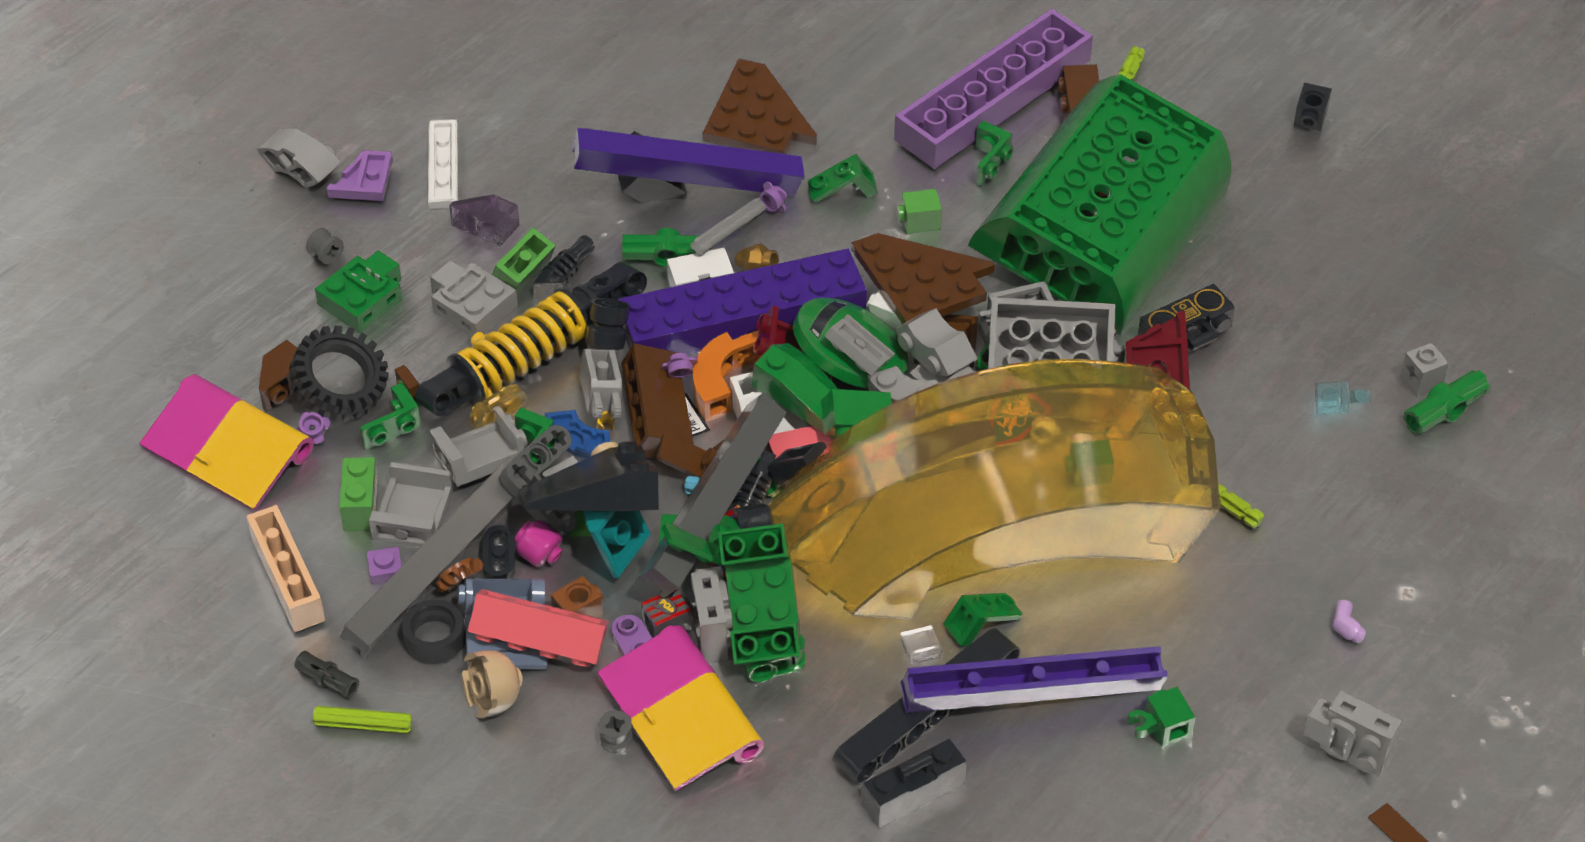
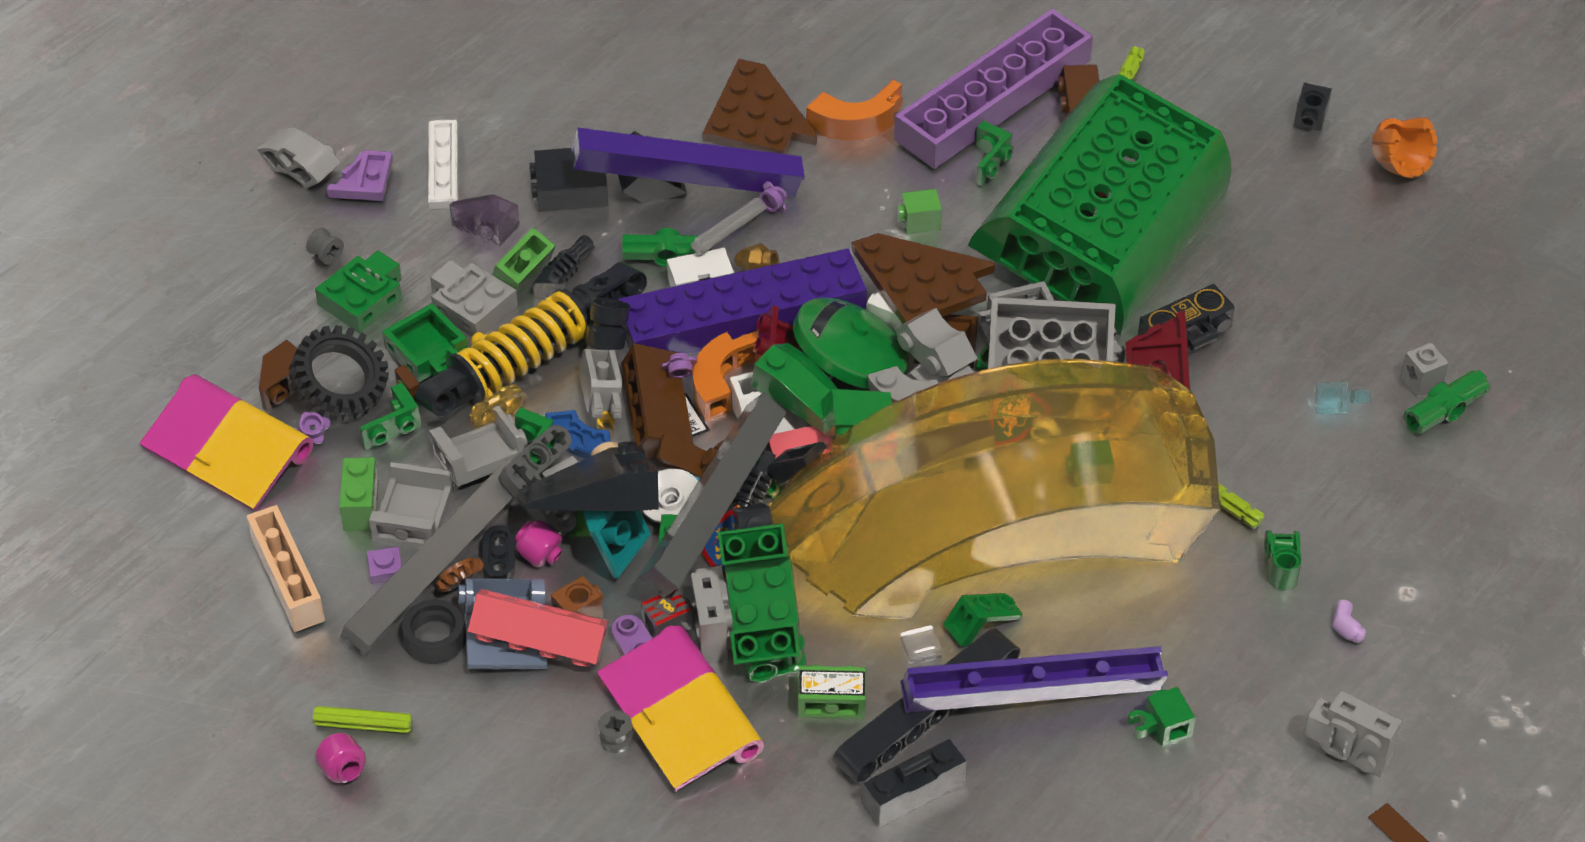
pearl dark grey pin [294,650,360,698] -> none
tan cylinder [461,650,523,718] -> none
green bracket [662,515,740,566] -> none
green bracket [807,154,878,203] -> none
light grey plate [825,314,895,376] -> none
none -> dark pink head [315,733,366,783]
none -> green piece [382,303,468,382]
none -> black brick [529,148,609,212]
none -> white dish [643,469,698,524]
none -> brick [798,665,866,719]
none -> orange arch [806,80,903,141]
none -> green piece [1264,530,1302,591]
none -> orange hair [1371,117,1438,178]

